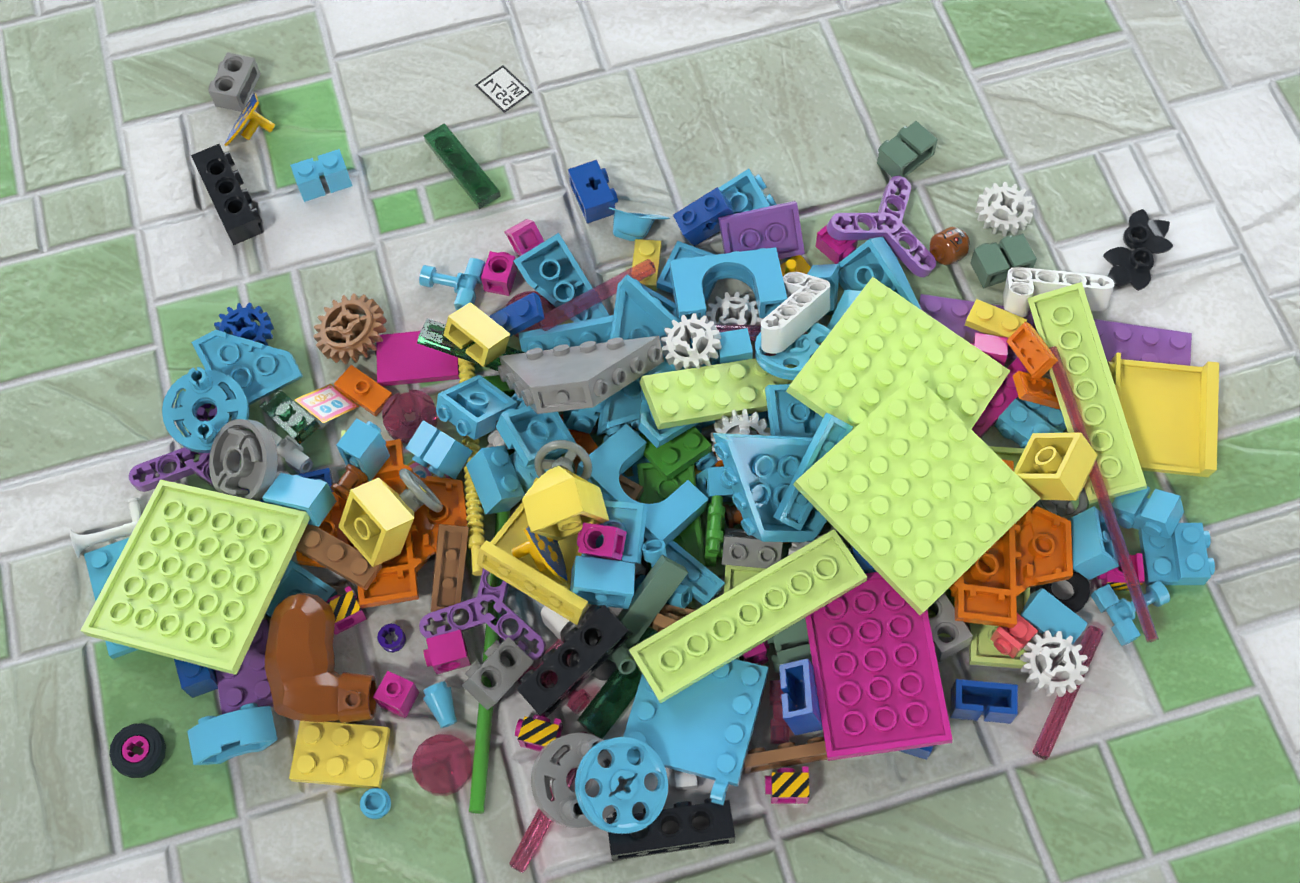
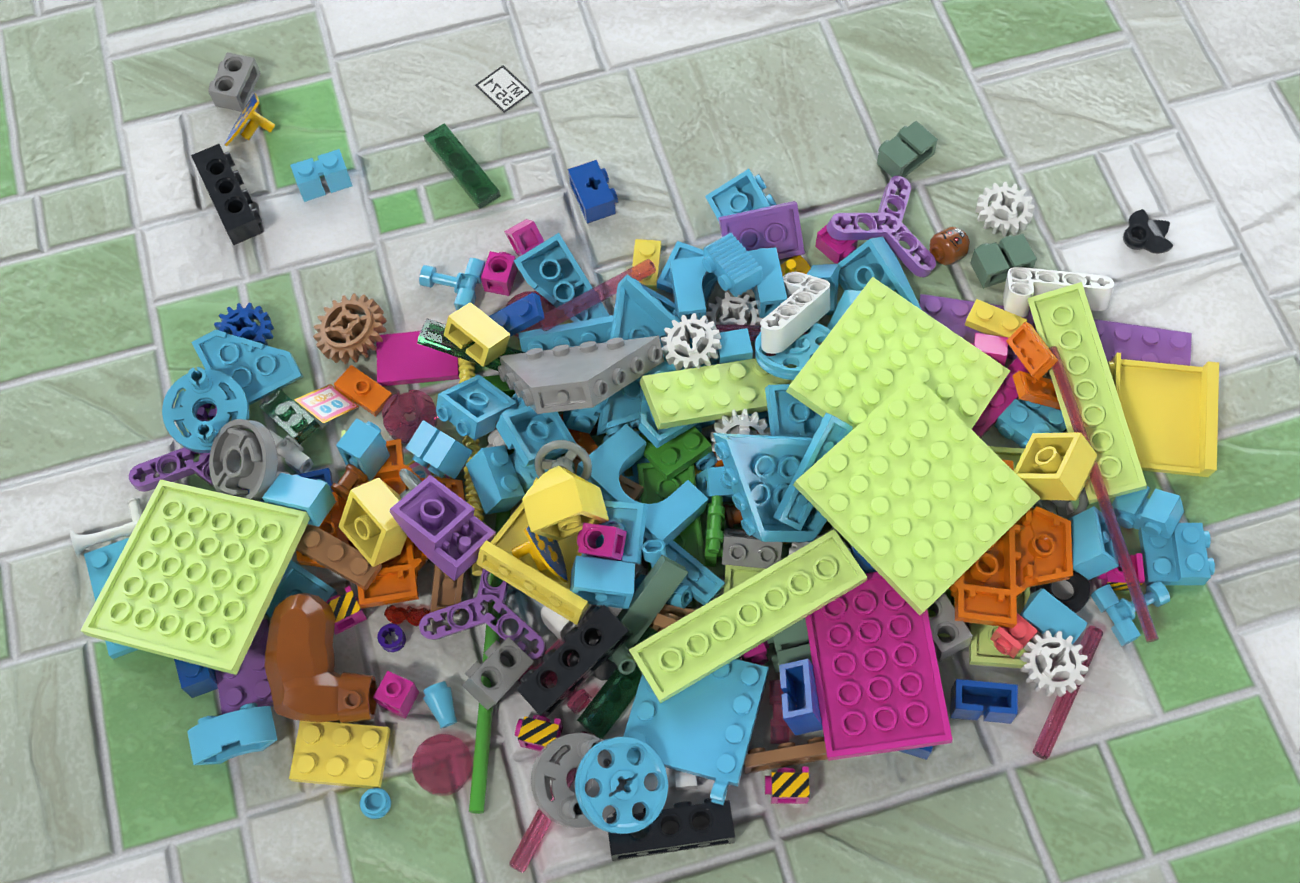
black bush [109,723,166,778] -> none
dark pink brick [423,629,471,675] -> none
medium azure piece [609,207,670,241] -> none
blue brick [673,187,735,247] -> none
black plate [1103,247,1154,291] -> none
none -> clear red piece [384,605,431,627]
none -> medium lavender slope [390,475,496,581]
none -> medium azure brick [702,233,762,297]

